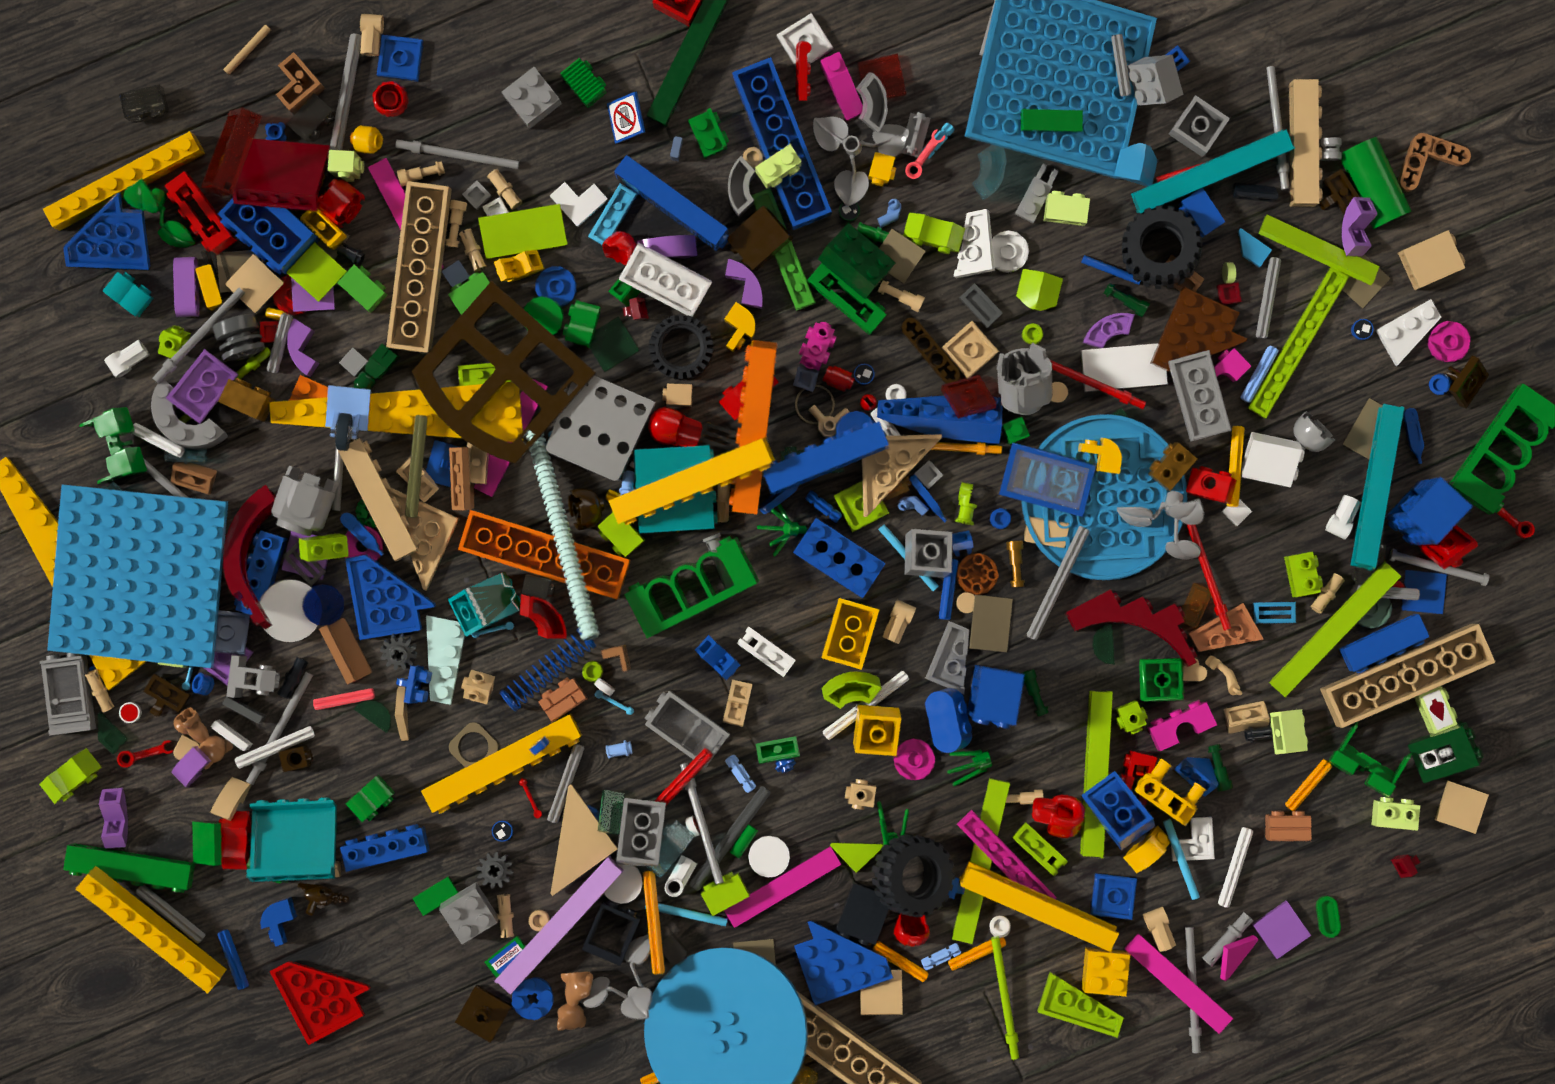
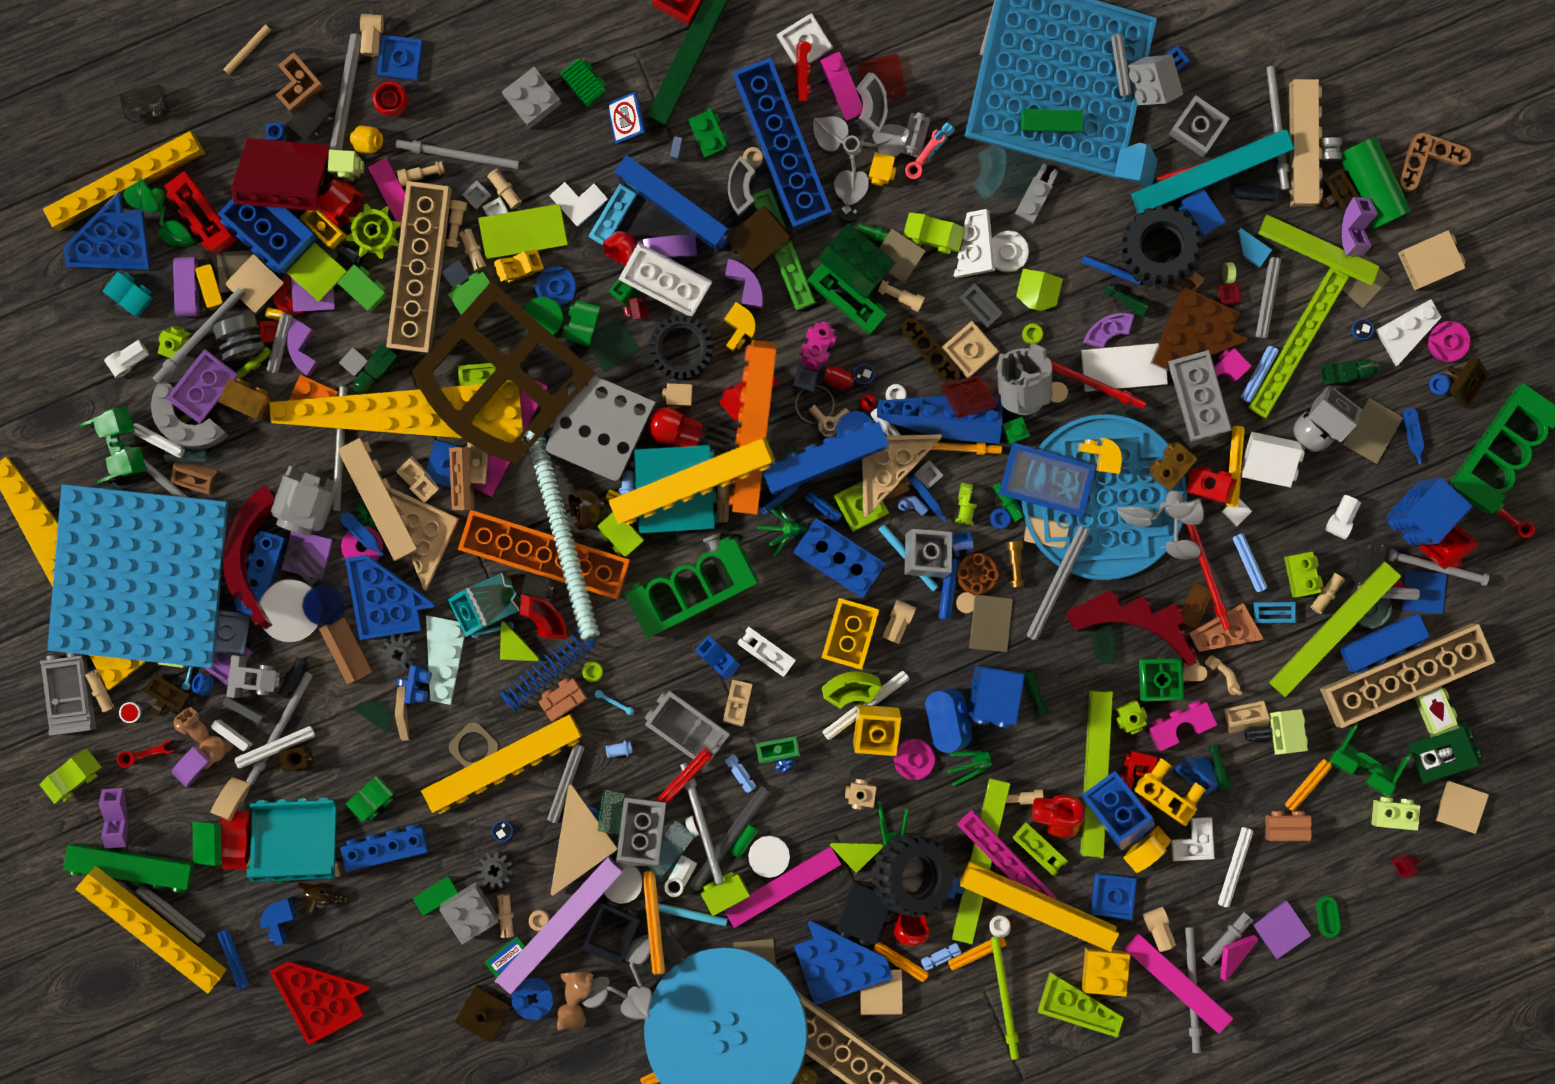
clear green tile [97,712,129,754] -> none
tan tile [174,734,200,760] -> none
clear red window [201,108,262,196] -> none
lime brick [299,533,349,562] -> none
coral axle [313,688,375,710] -> none
light blue plate [325,385,371,451] -> none
olive axle [405,415,428,518] -> none
tan brick [461,670,495,704] -> none
red hinge [519,778,542,818] -> none
blue tile [529,736,550,755] -> none
white tile [594,678,615,696] -> none
medium nougat panel [602,645,631,672] -> none
yellowish green brick [755,144,802,188] -> none
medium blue arm [877,199,901,228] -> none
light grey wing [925,621,969,694] -> none
yellowish green brick [1043,191,1090,226] -> none
medium azure bar [1163,819,1200,900] -> none
teal tile [1350,404,1404,571] -> none
none -> lime brick [346,204,402,259]
none -> lime tile [500,621,539,661]
none -> green pin [993,482,1025,522]
none -> light blue axle [1233,534,1267,592]
none -> light grey brick [1308,384,1362,442]
none -> dark green piece [1320,359,1379,386]

